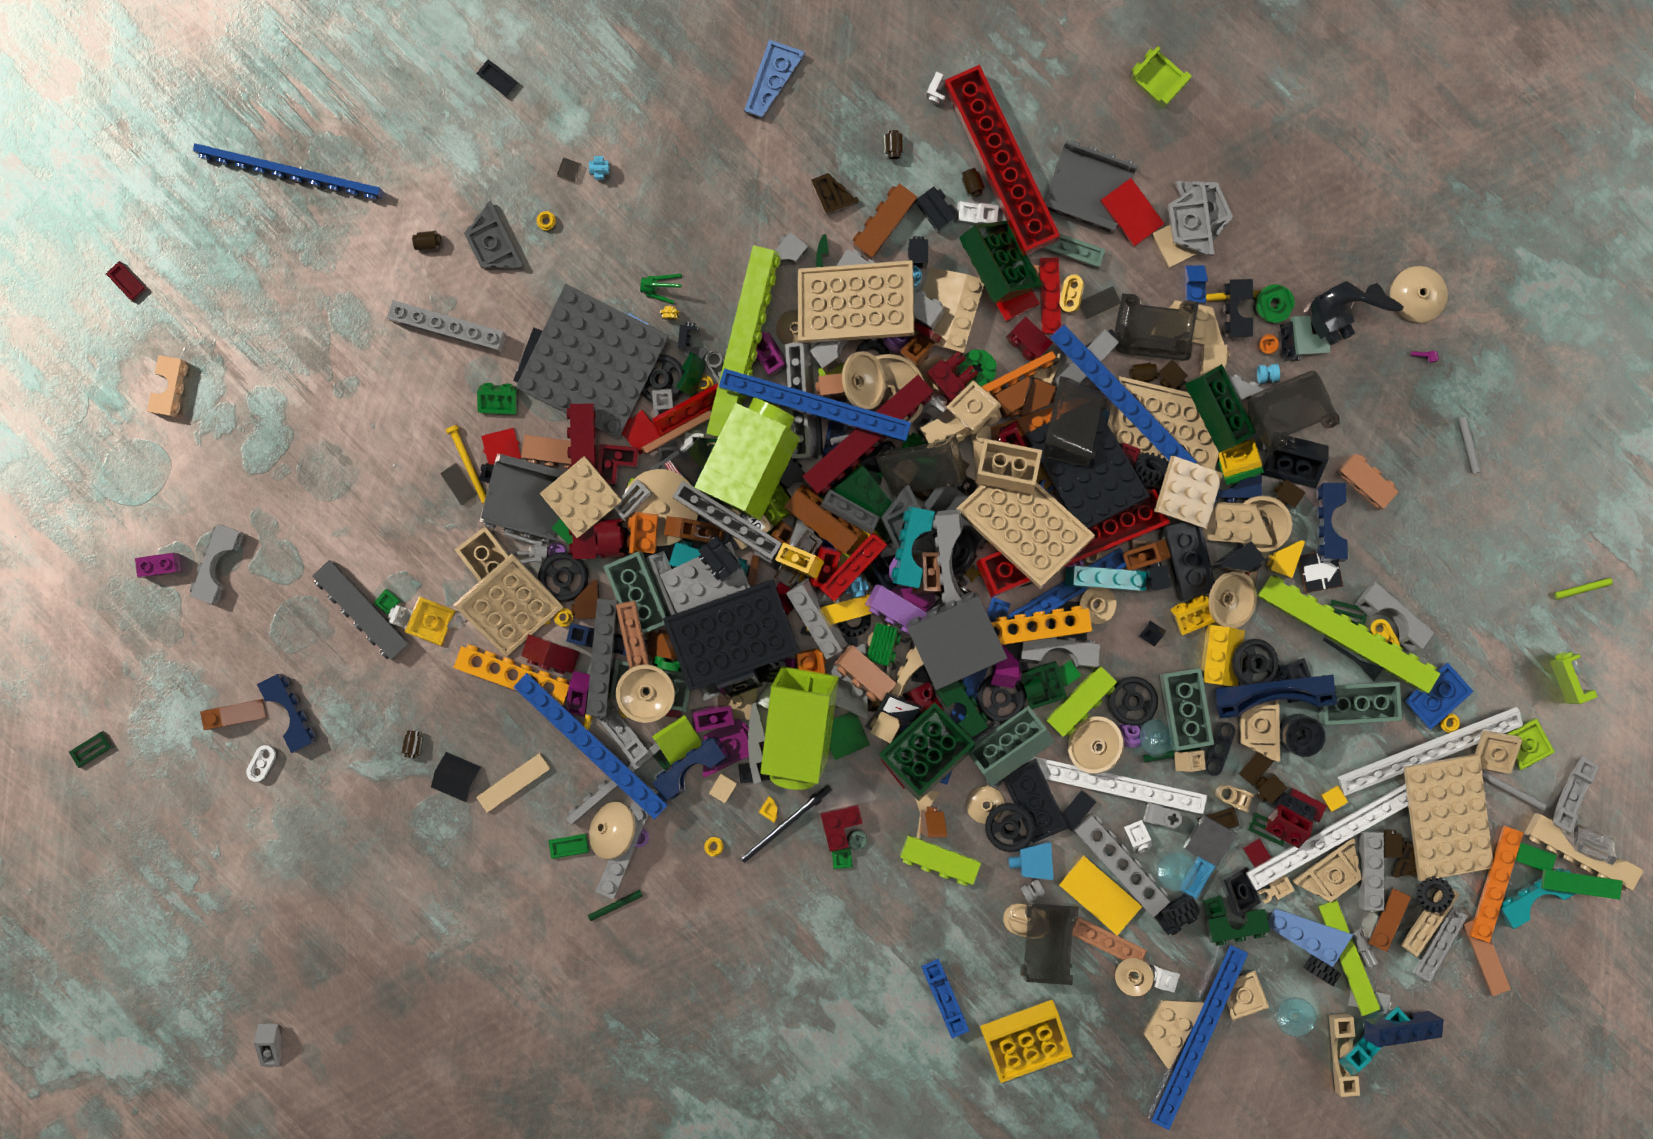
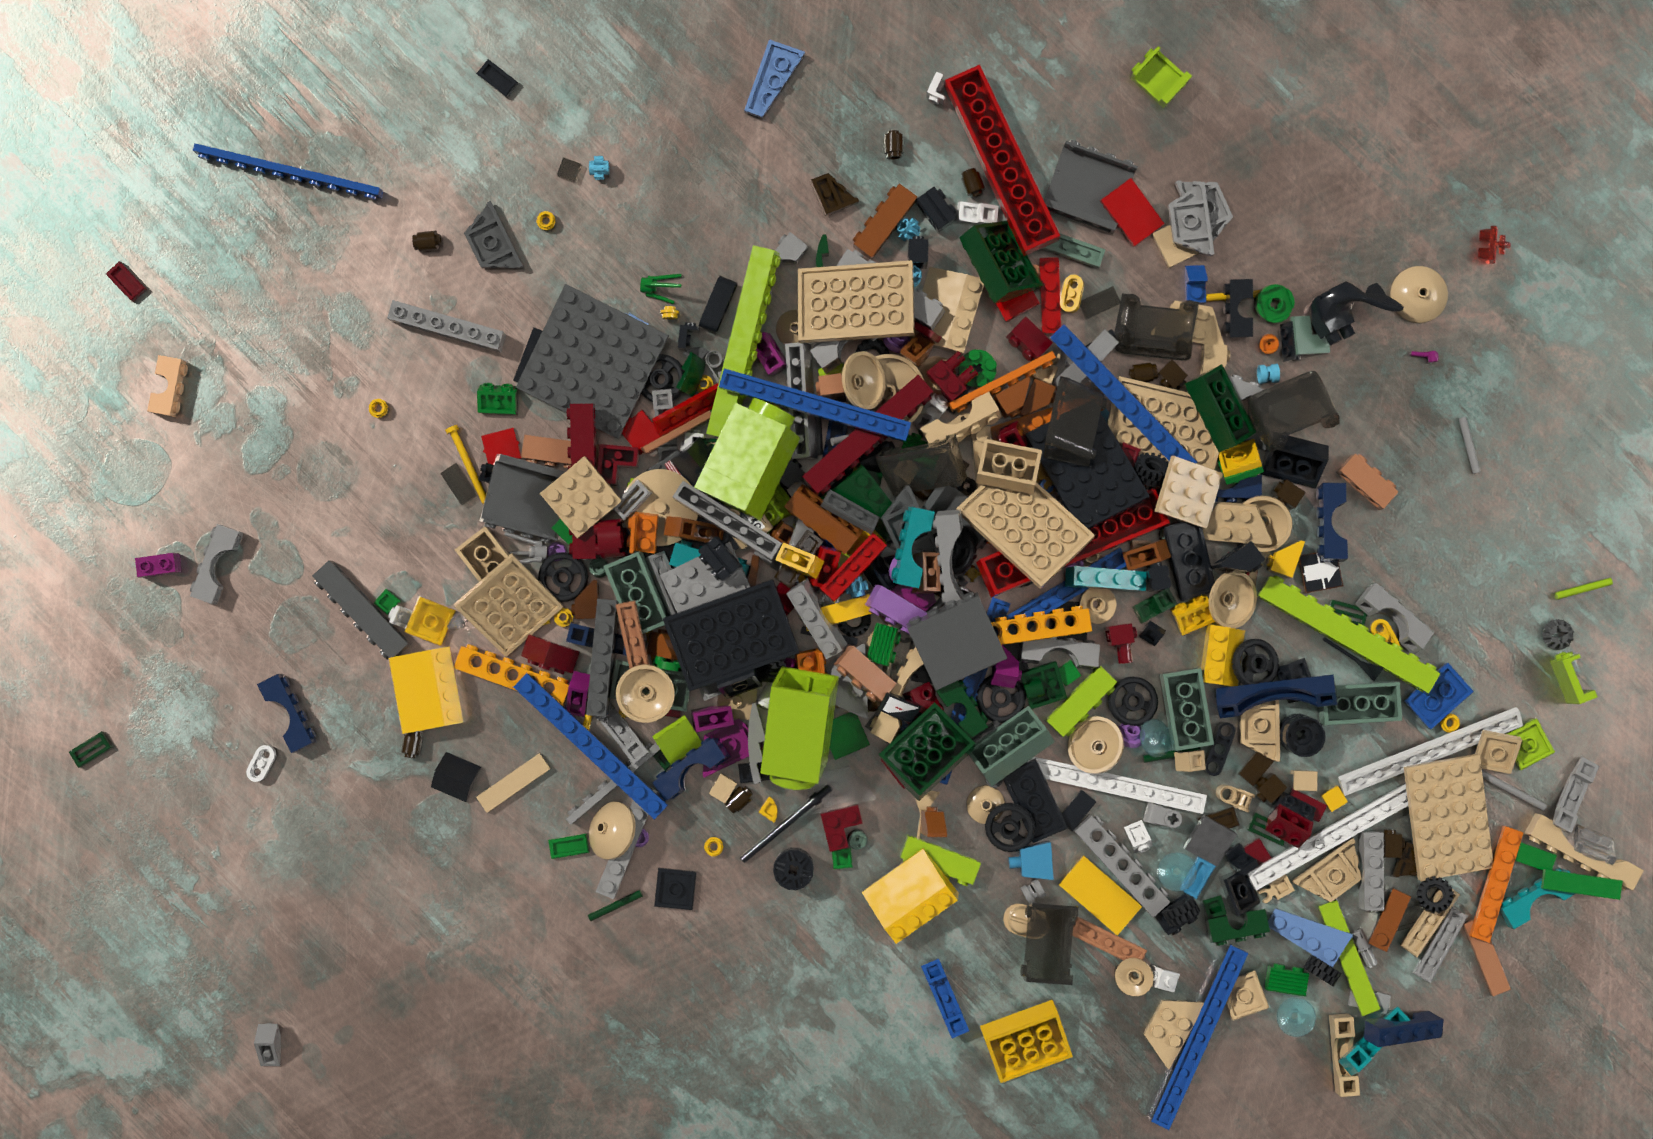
slope [200,699,267,730] -> none
tan tile [946,380,1001,433] -> none
none -> yellow plate [369,399,388,418]
none -> yellow slope [388,646,463,734]
none -> sand green tile [589,558,608,578]
none -> black tile [654,867,697,910]
none -> black beam [698,276,737,333]
none -> dark brown brick [724,785,753,814]
none -> black wheel [773,847,814,890]
none -> yellow slope [862,848,959,944]
none -> medium azure gear [896,217,921,241]
none -> dark red brick [1104,623,1137,664]
none -> dark green slope [1132,588,1177,624]
none -> black bracket [1225,843,1259,876]
none -> green brick [1264,963,1309,997]
none -> tan panel [1291,770,1318,791]
none -> clear red hips [1478,226,1511,264]
none -> dark grey gear [1542,619,1574,650]

